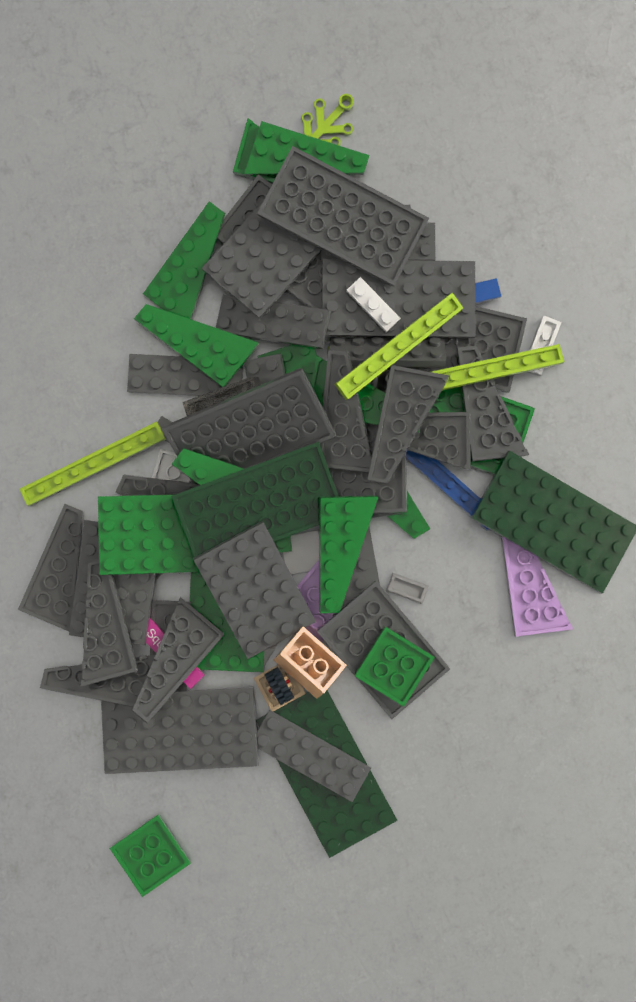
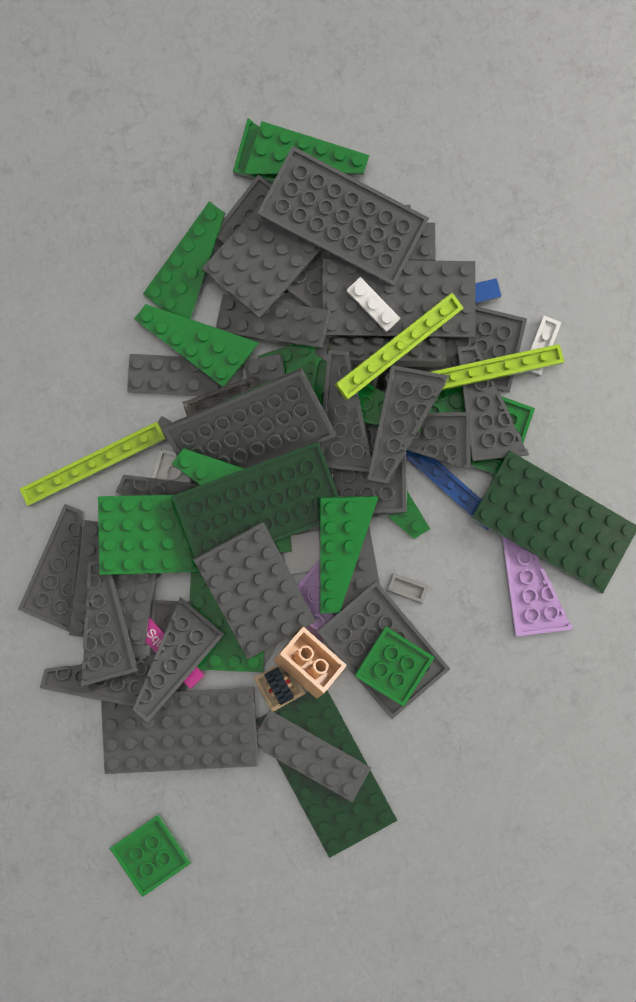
lime plant [301,94,354,146] -> none

